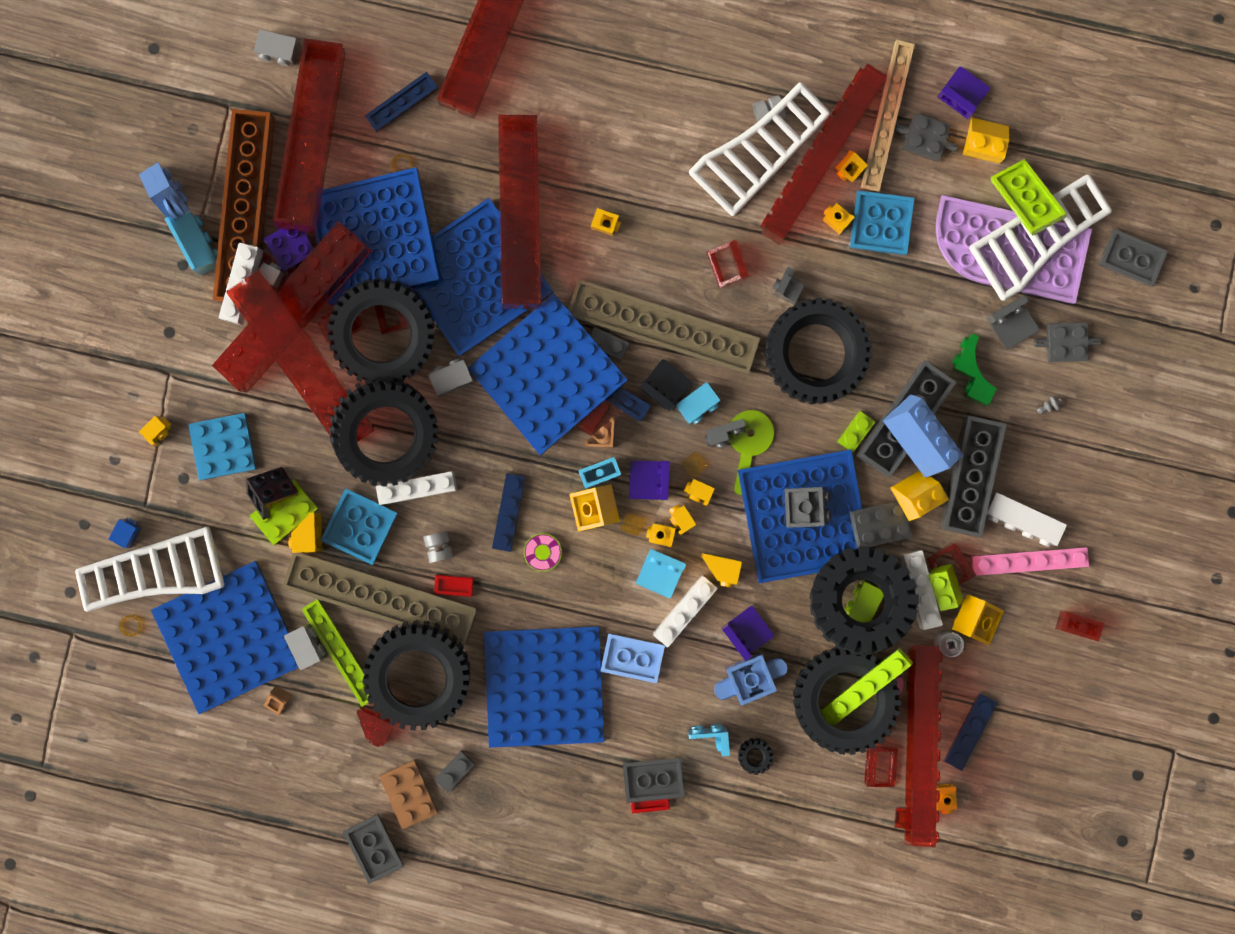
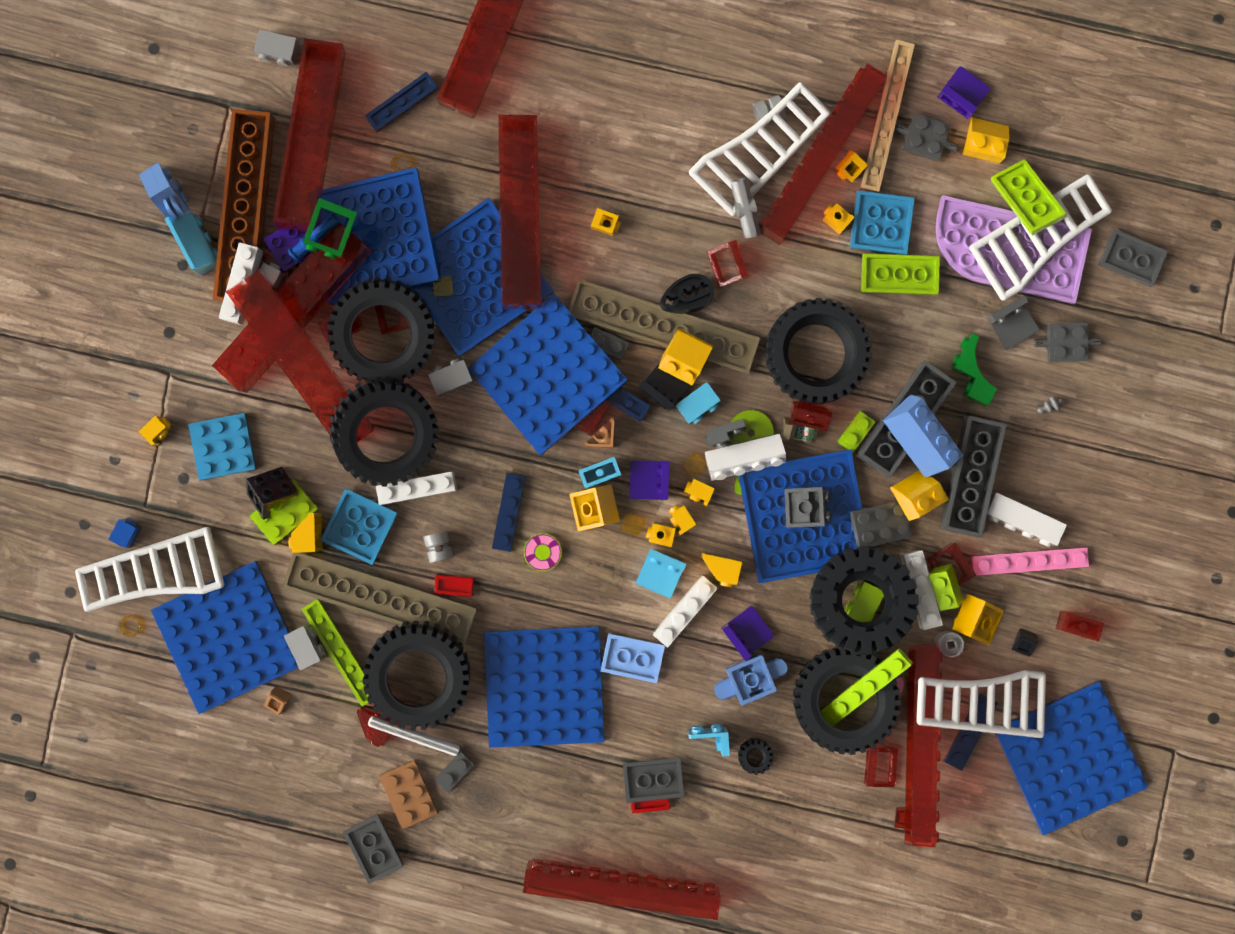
dark grey brick [772,267,804,305] -> none
brick [933,783,957,814] -> none
none -> blue pin [287,214,340,263]
none -> green window [303,198,357,260]
none -> white axle [368,716,460,756]
none -> clear yellow piece [433,276,453,297]
none -> clear red piece [523,859,721,920]
none -> yellow slope [658,328,713,385]
none -> black piece [660,274,713,314]
none -> white brick [705,434,786,481]
none -> light grey piece [730,178,761,238]
none -> leg [781,417,819,443]
none -> clear red tile [789,400,832,432]
none -> lime plate [861,254,940,295]
none -> white bar [917,670,1046,738]
none -> blue plate [995,681,1148,836]
none -> black slope [1012,628,1038,657]

